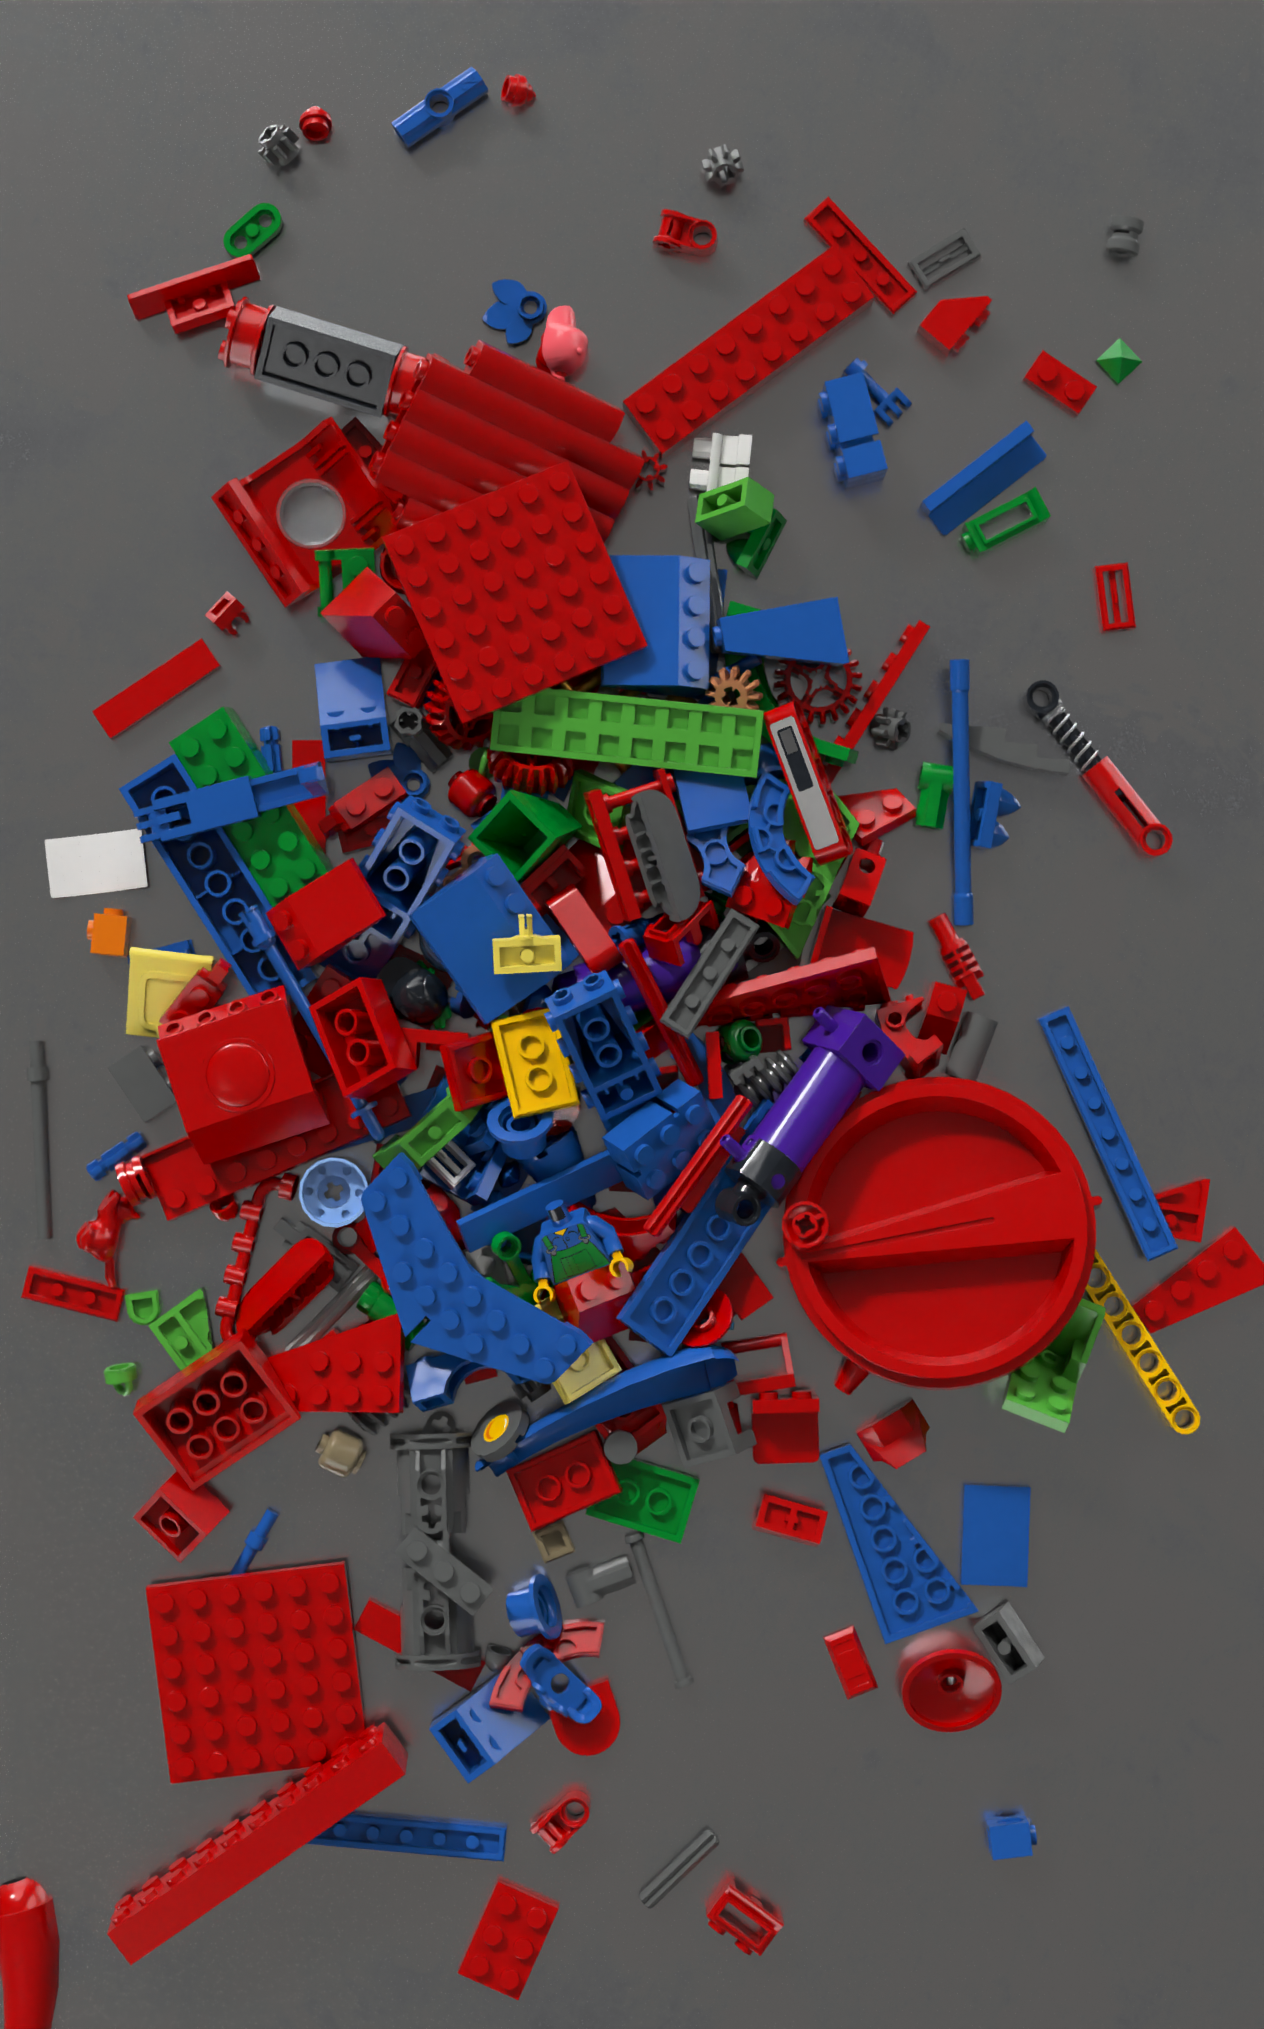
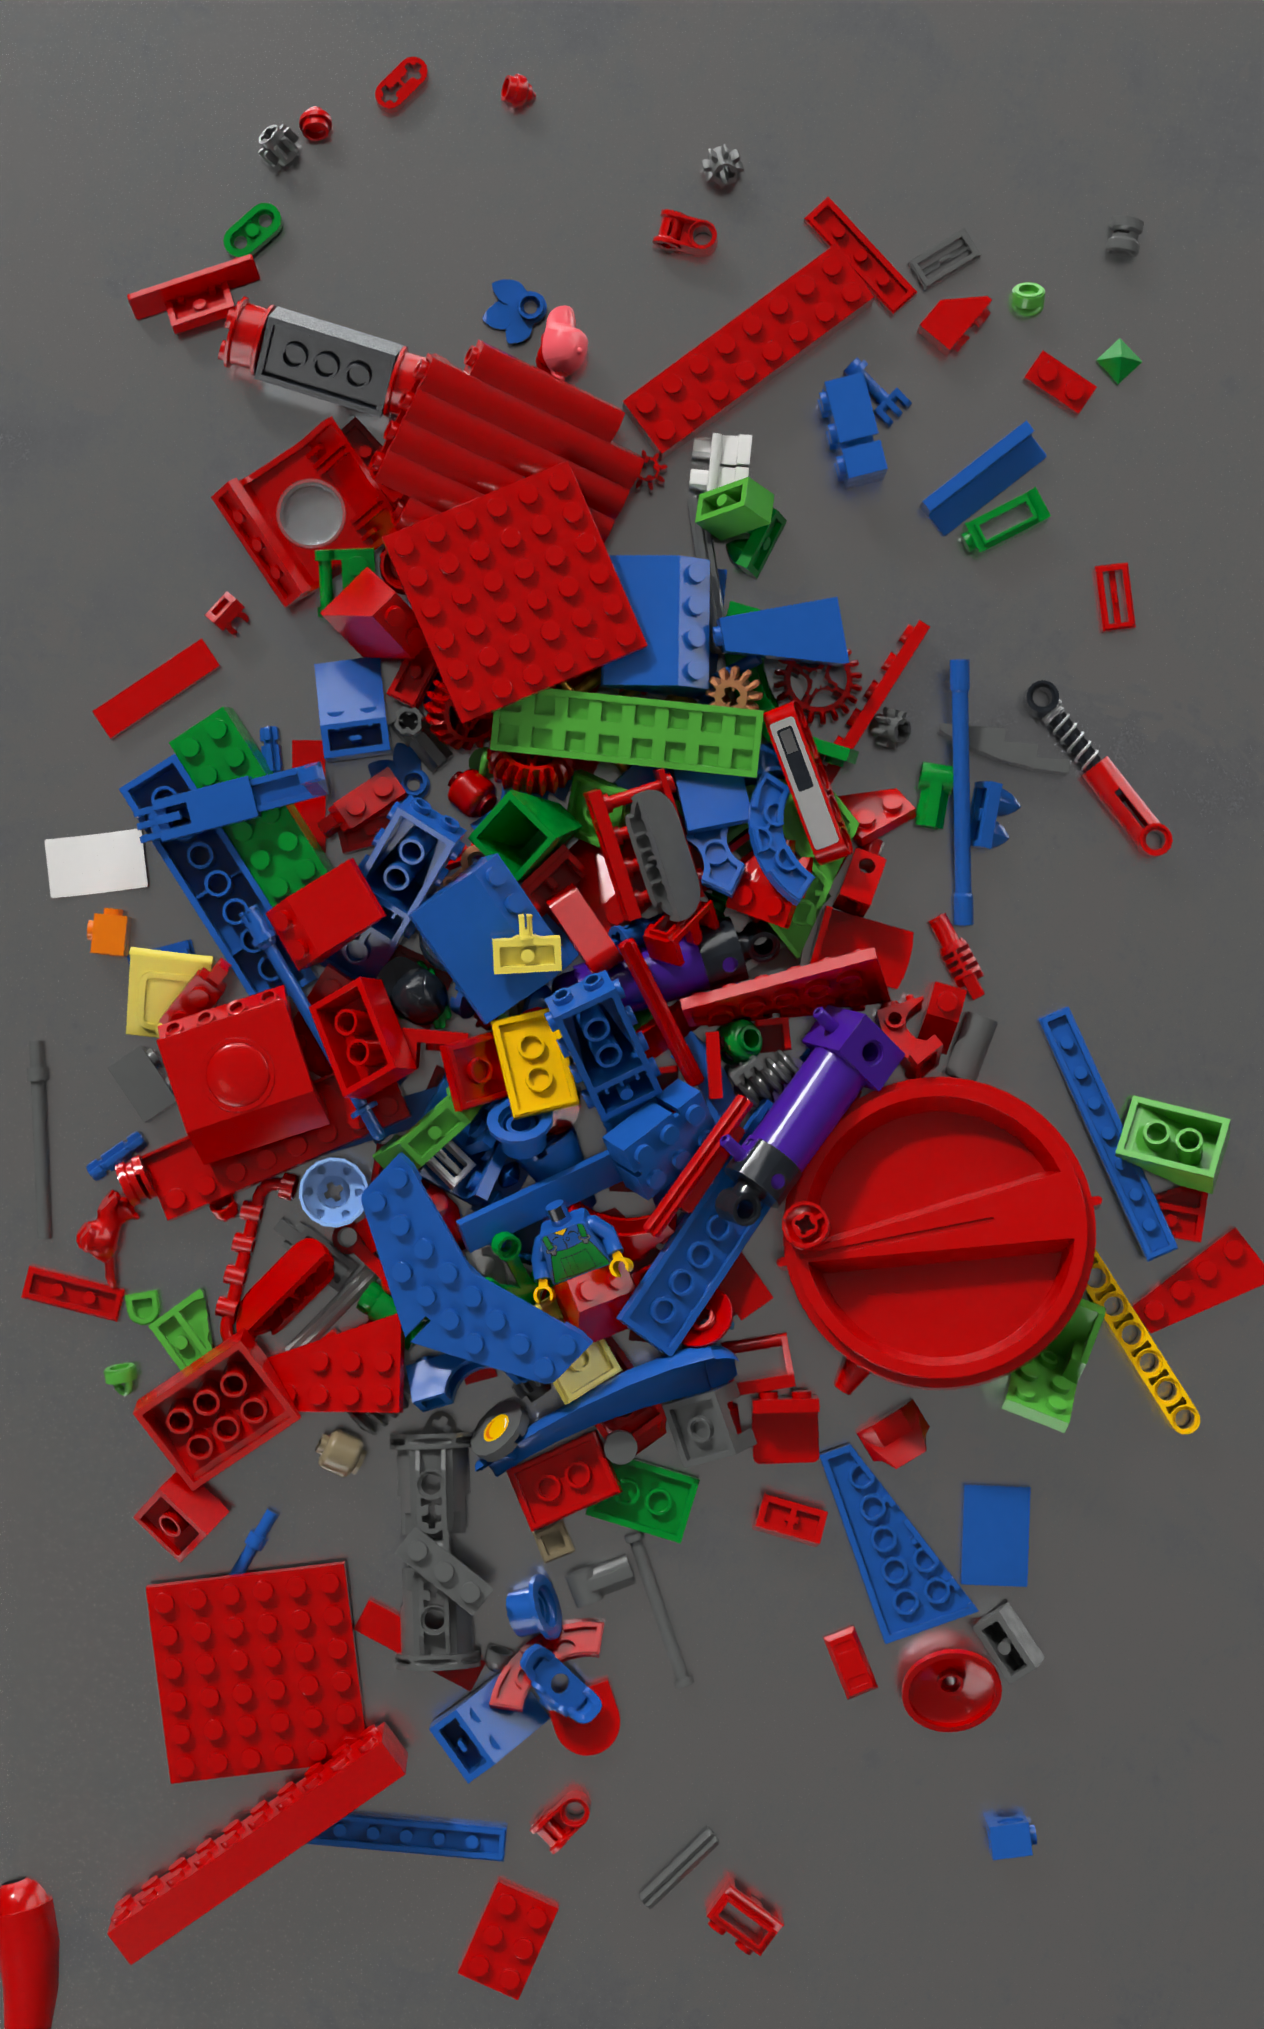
blue piece [391,66,488,148] -> none
dark grey tile [660,908,760,1040] -> none
none -> red beam [375,56,429,113]
none -> bright green tile [1012,282,1045,316]
none -> bright green slope [1115,1095,1231,1194]

